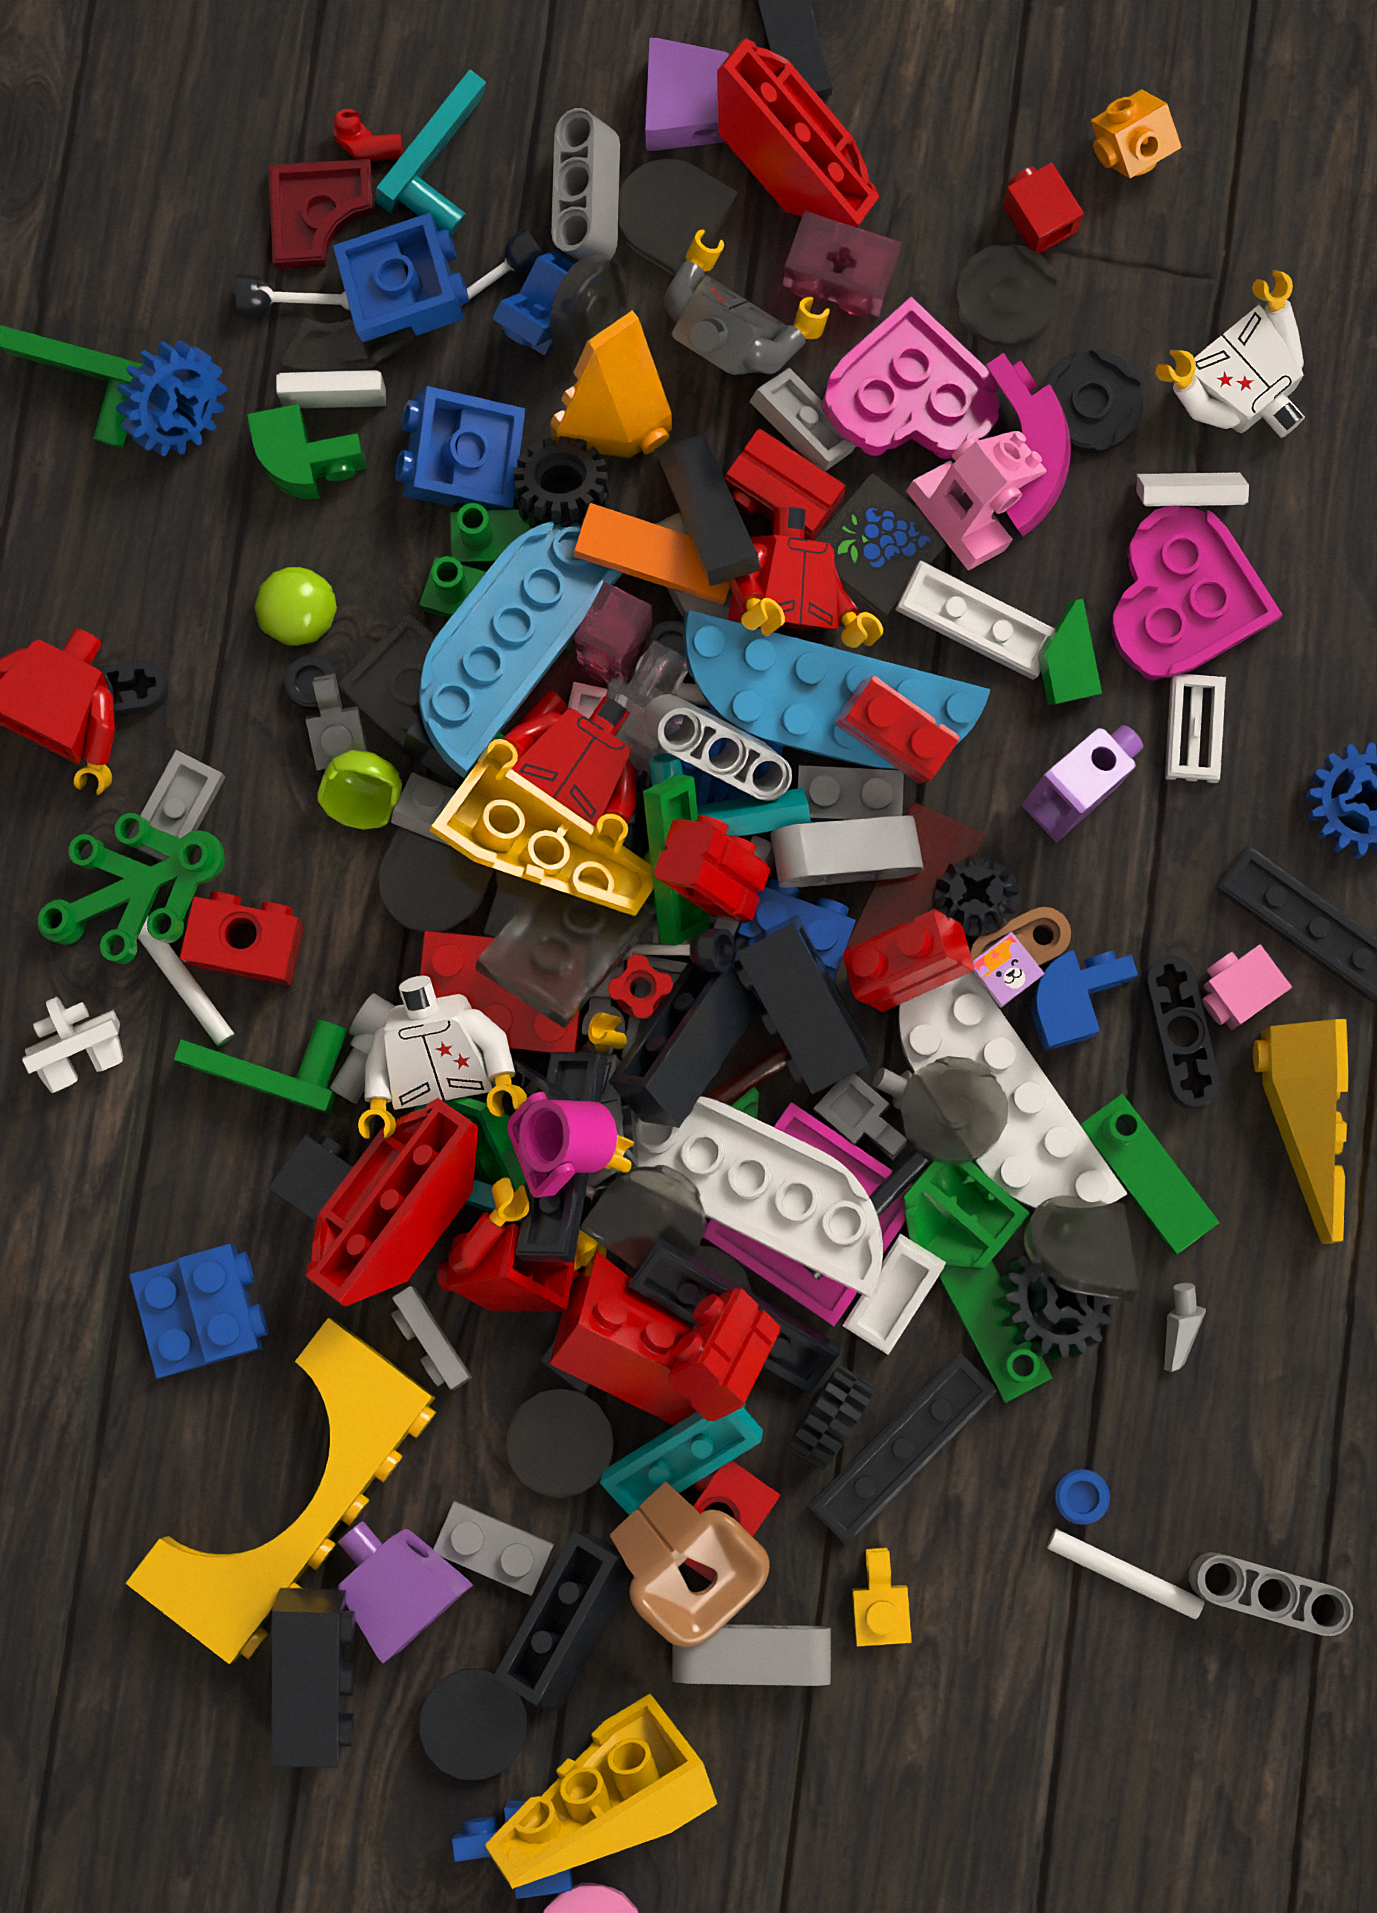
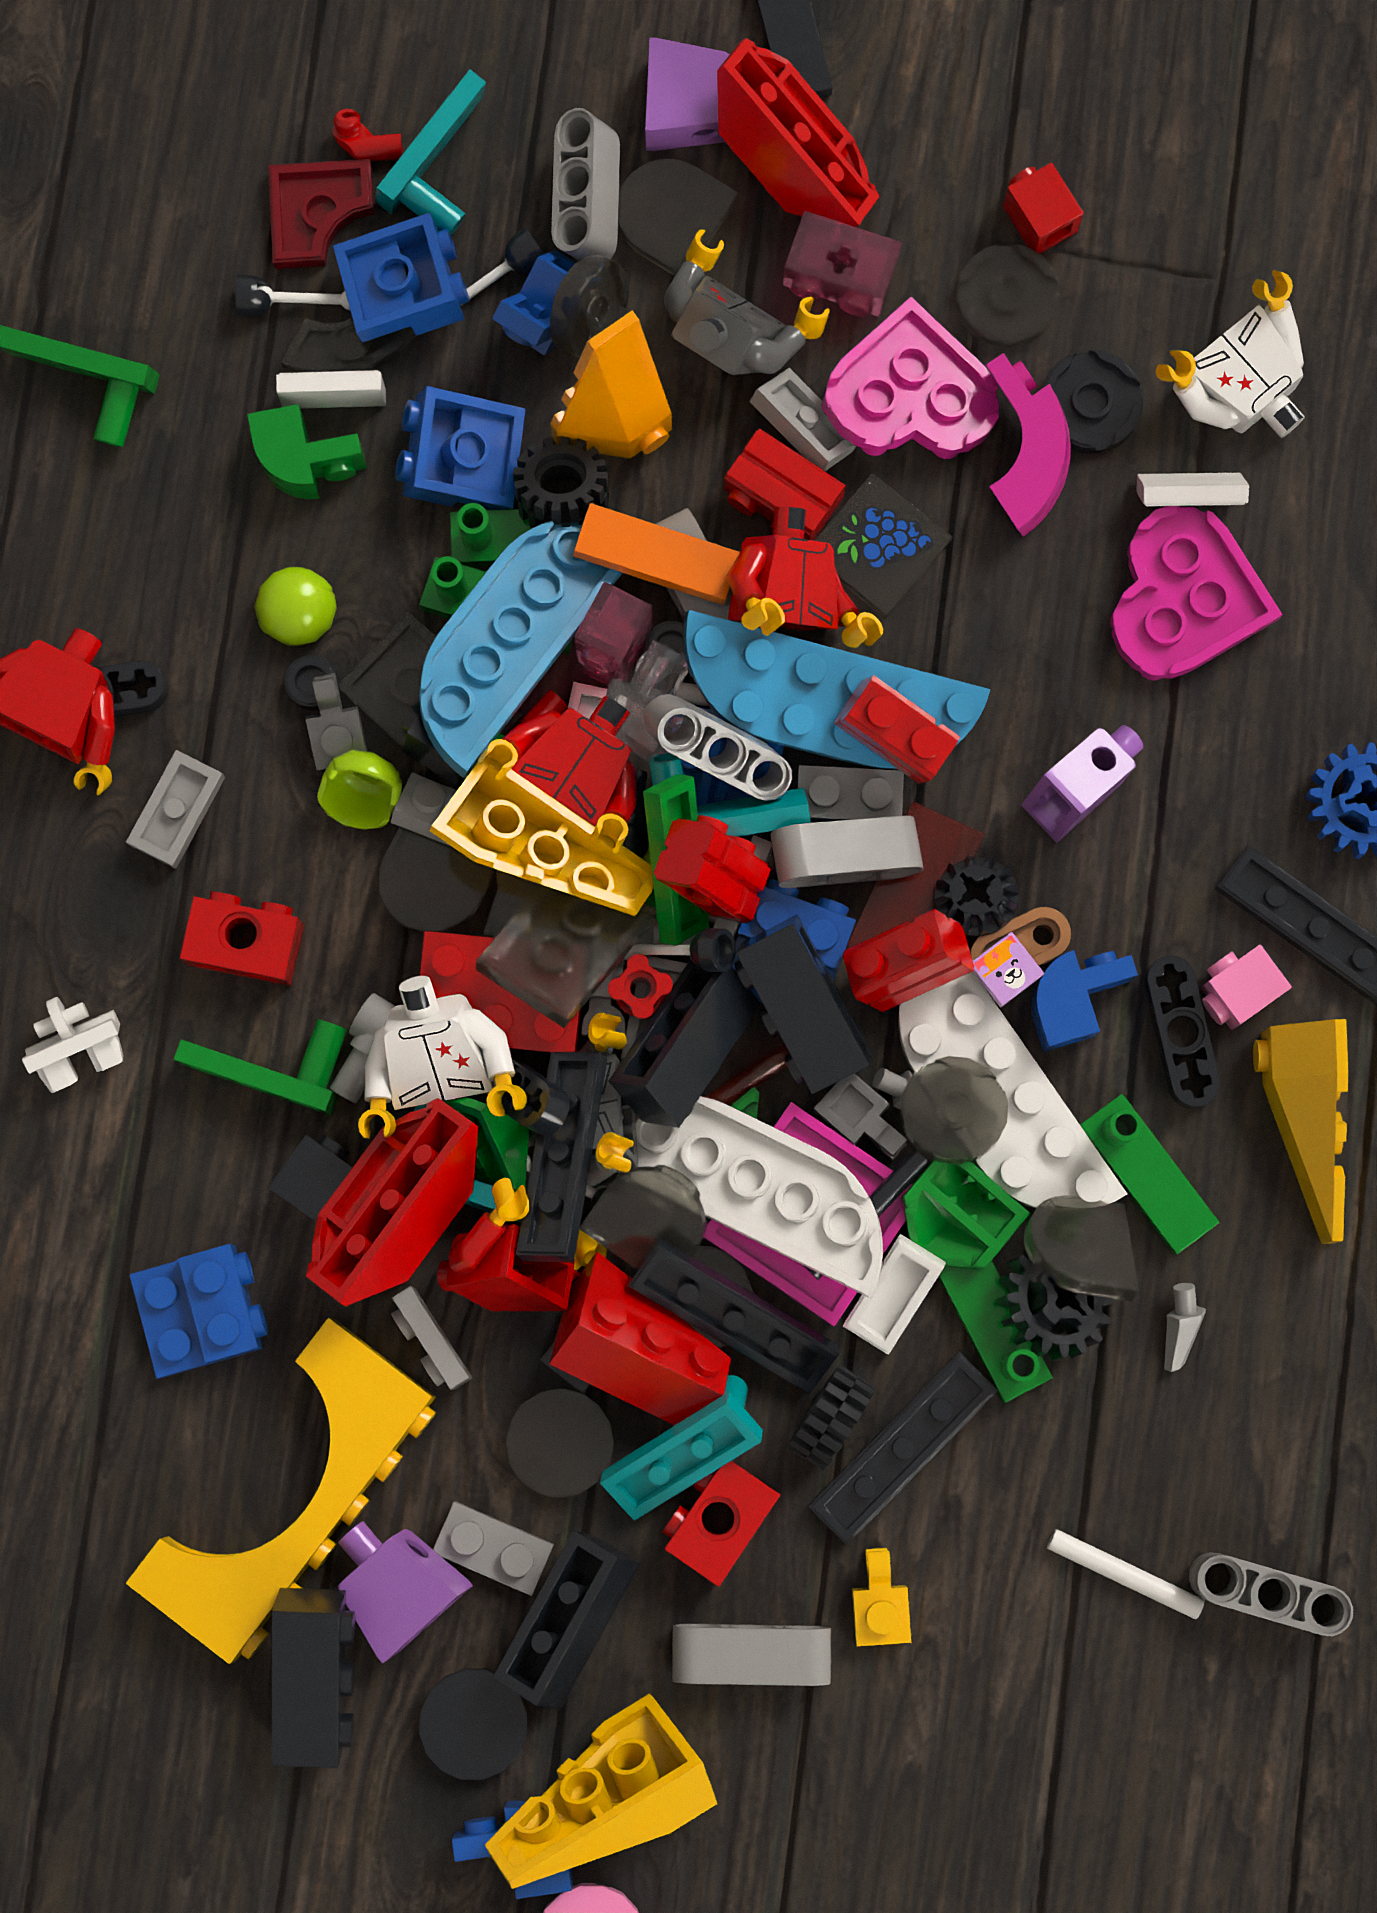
green plant [38,813,225,964] -> none
blue gear [116,340,227,456] -> none
white bar [138,916,235,1047] -> none
dark pink piece [507,1092,617,1198] -> none
medium nougat piece [610,1481,770,1647] -> none
black tile [655,434,761,586] -> none
red brick [667,1287,781,1422] -> none
white tile [895,560,1055,680] -> none
bright pink tile [906,431,1047,571] -> none
green tile [1038,599,1102,705] -> none
blue tile [1053,1469,1110,1524] -> none
light orange brick [1091,89,1182,178] -> none
white tile [1165,674,1226,783] -> none

